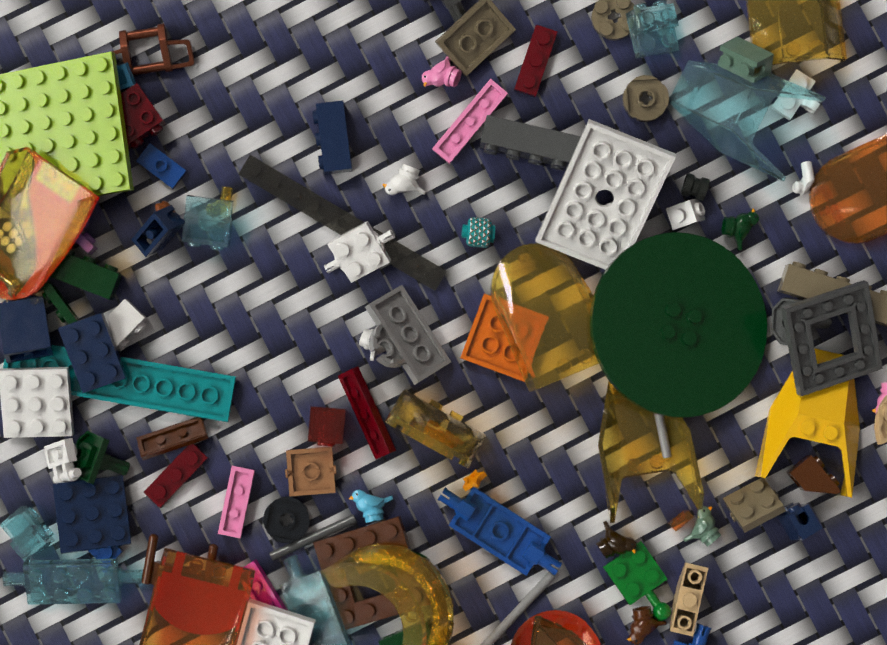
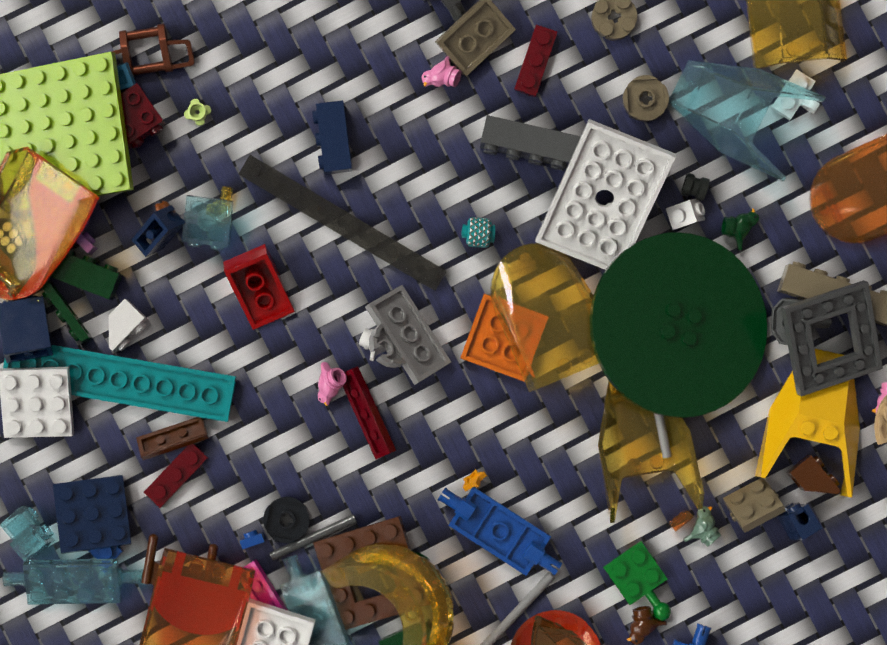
white plate [44,438,82,484] -> none
dark blue plate [58,312,127,393] -> none
dark green piece [73,431,130,484] -> none
blue plate [136,143,187,189] -> none
bright pink plate [218,465,255,538] -> none
medium nougat plate [285,446,337,497] -> none
clear red head [308,406,347,447] -> none
white plate [324,221,395,283] -> none
medium azure animal [349,489,393,523] -> none
white animal [383,164,426,195] -> none
clear yellow windscreen [385,390,486,469] -> none
bright pink plate [432,79,508,164] -> none
dark brown animal [596,521,637,559] -> none
clear light blue plate [626,0,679,58] -> none
tan slope [670,562,708,637] -> none
sand green brick [718,36,774,83] -> none
white arm [792,161,815,195] -> none
none -> yellowish green plate [184,99,211,126]
none -> red slope [223,244,295,330]
none -> blue plate [240,530,266,550]
none -> bright pink animal [318,362,347,406]

